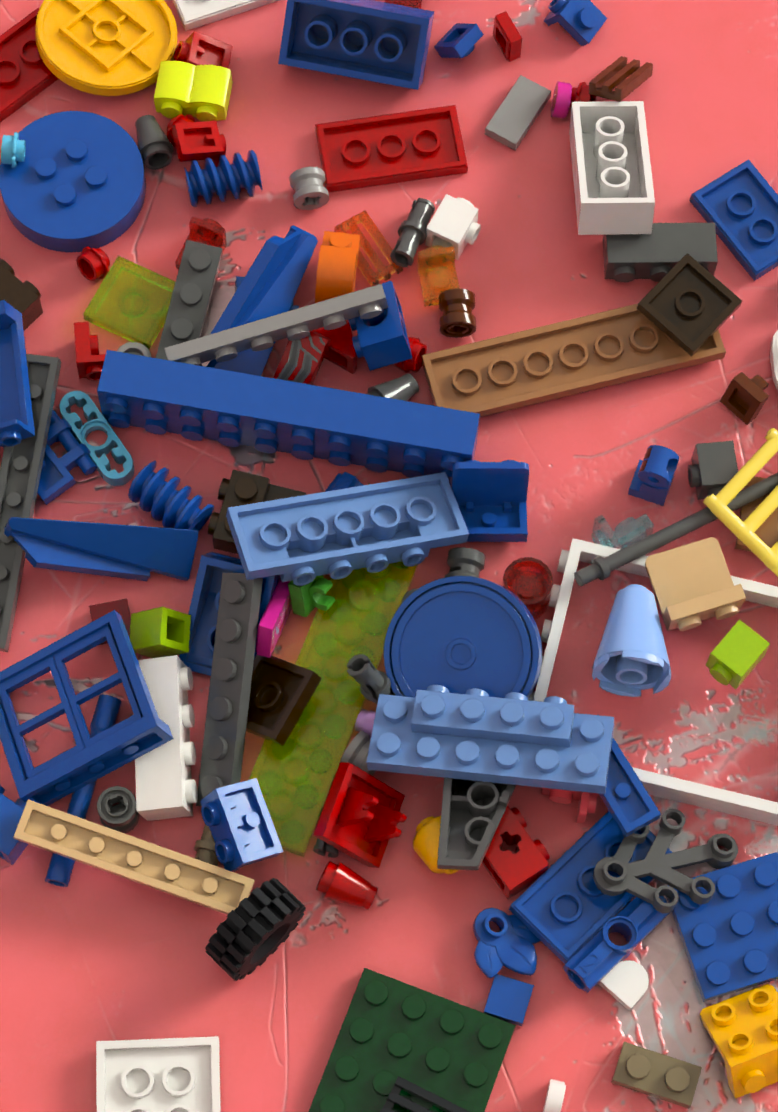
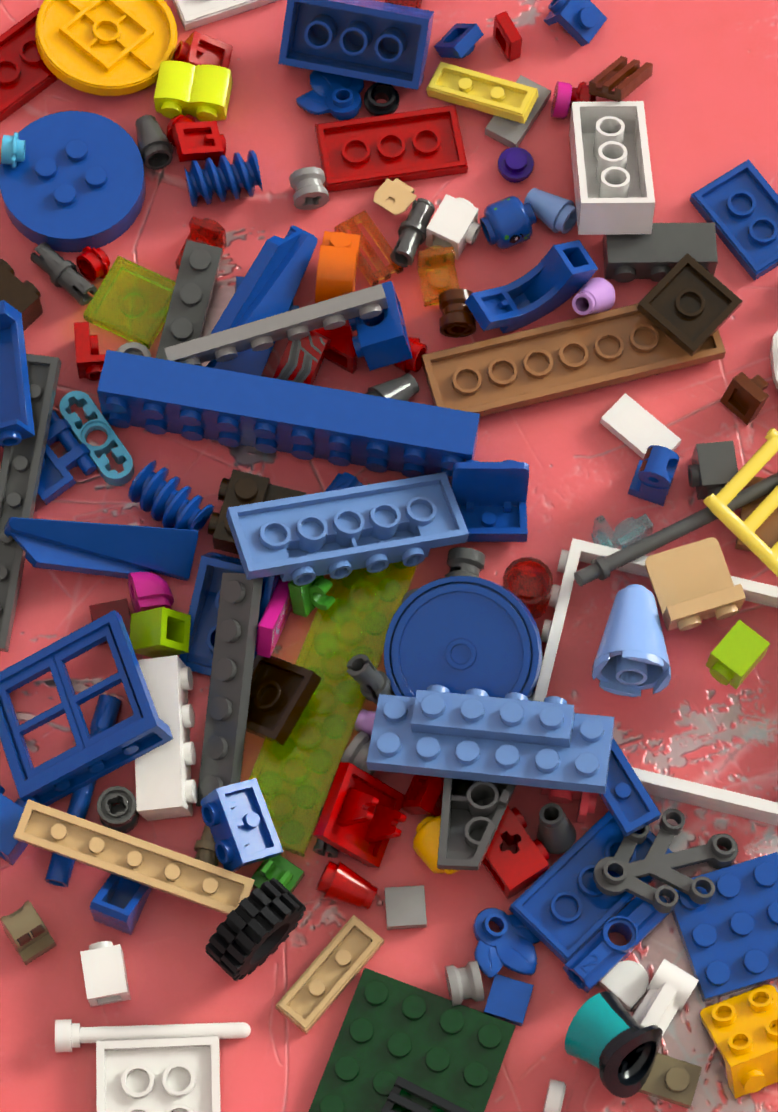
none -> dark tan leg [0,901,56,965]
none -> dark grey pin [30,242,97,305]
none -> white piece [55,1019,251,1053]
none -> white brick [80,941,131,1007]
none -> blue slope [90,874,152,935]
none -> dark pink piece [128,572,174,613]
none -> bright green tile [251,855,304,893]
none -> tan tile [275,915,384,1034]
none -> blue plate [296,71,364,120]
none -> black plate [364,82,399,116]
none -> tan piece [373,178,417,216]
none -> light grey tile [384,885,427,930]
none -> red tile [401,775,444,817]
none -> light yellow tile [426,61,539,124]
none -> light grey wheel [445,960,485,1006]
none -> blue arch [465,240,598,334]
none -> blue head [480,196,537,250]
none -> dark purple plate [498,147,534,183]
none -> light blue cone [524,188,577,234]
none -> dark grey cone [537,803,576,854]
none -> hat [565,991,663,1098]
none -> lavender cone [572,277,615,315]
none -> white tile [600,393,682,459]
none -> white piece [632,959,699,1036]

